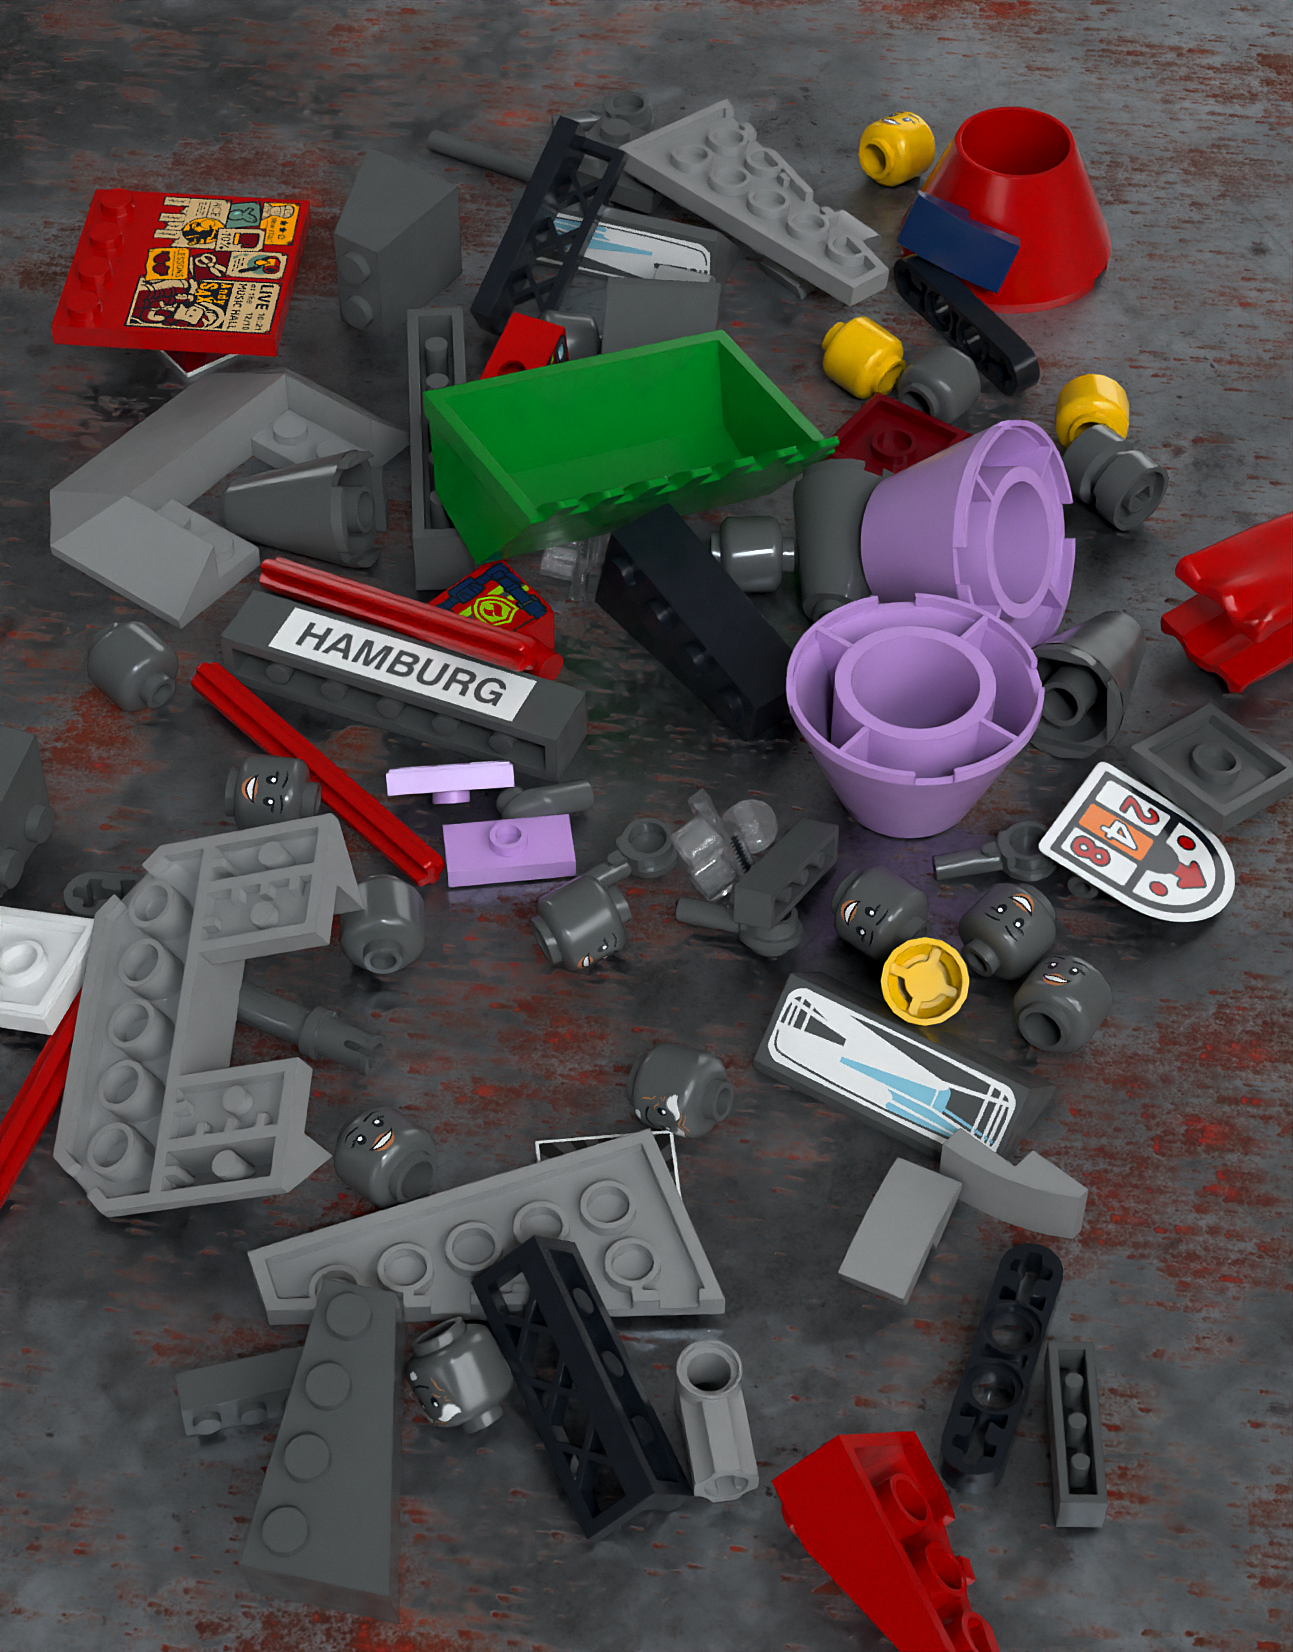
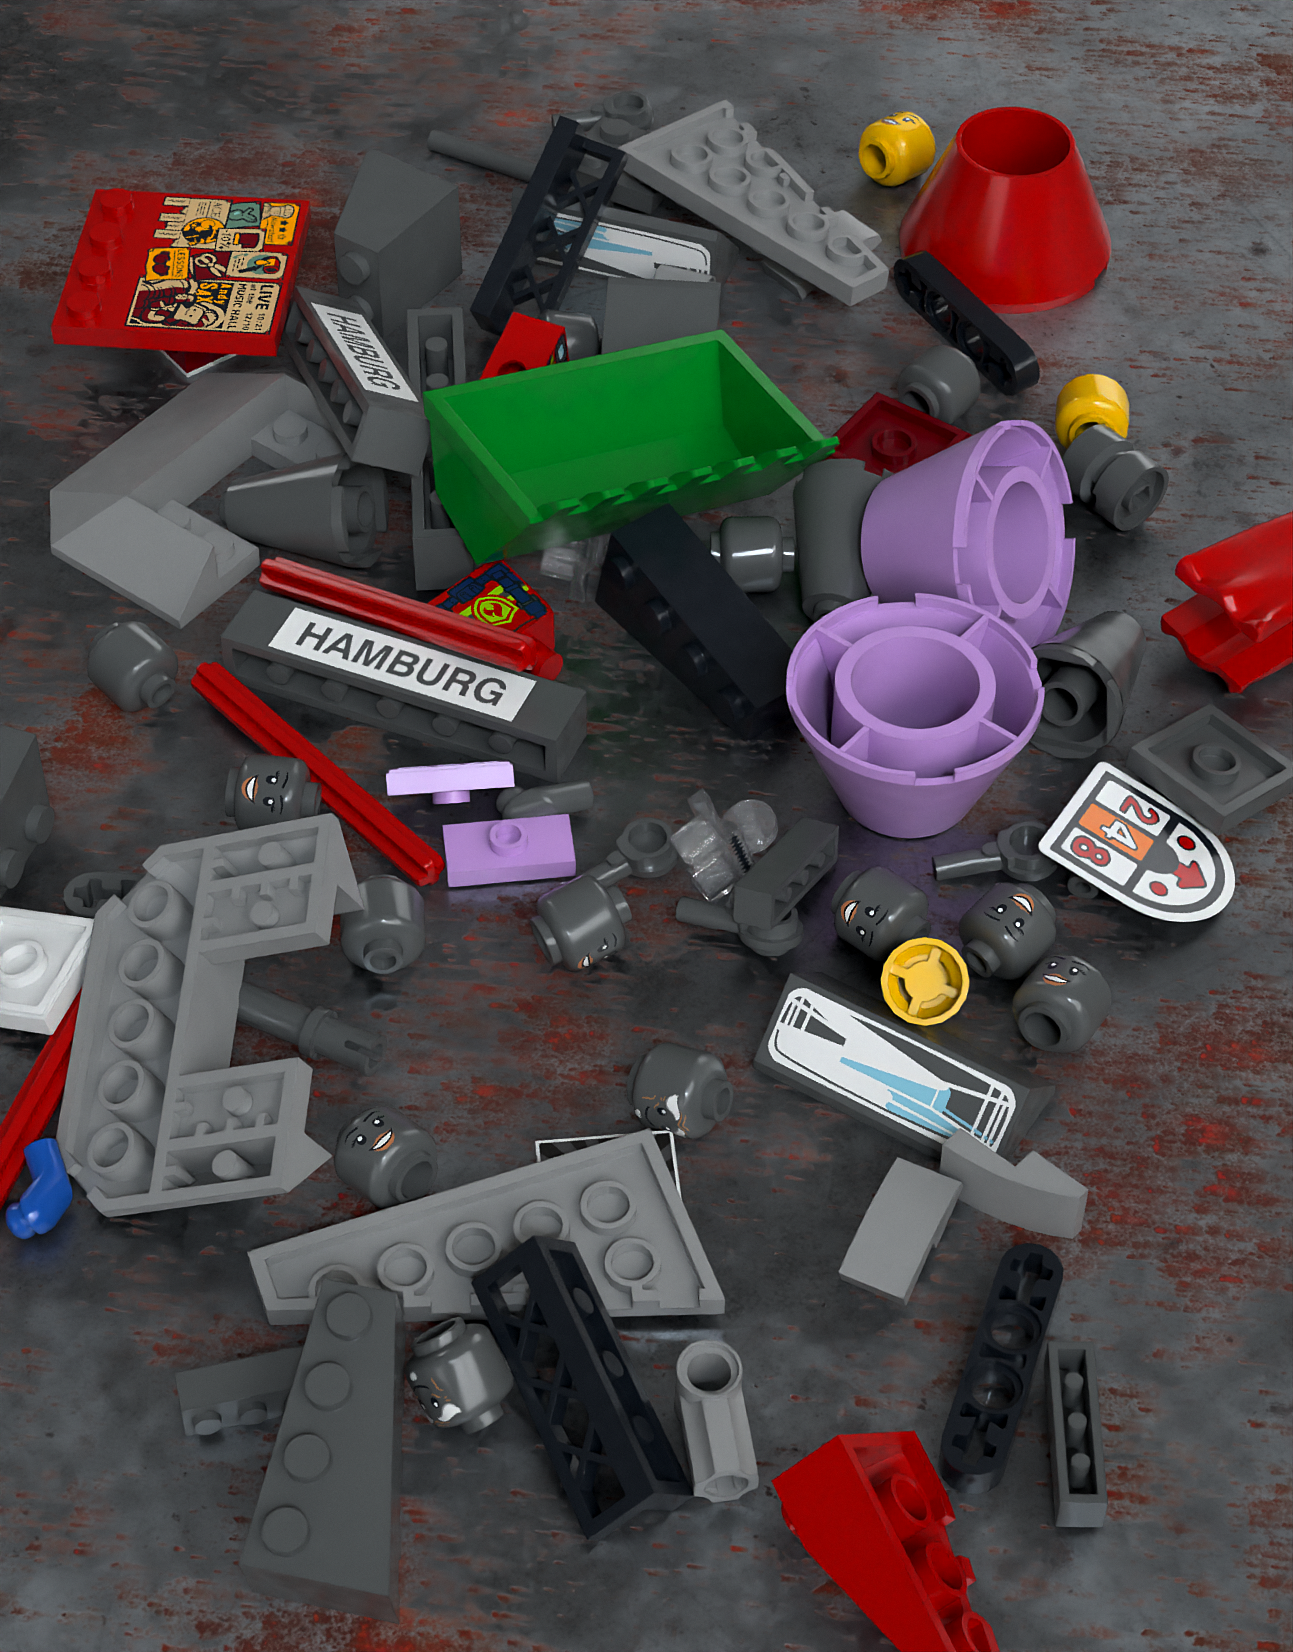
yellow head [822,316,906,400] -> none
dark blue slope [897,190,1020,294] -> none
none -> blue arm [5,1138,73,1239]
none -> dark grey brick [281,286,432,476]

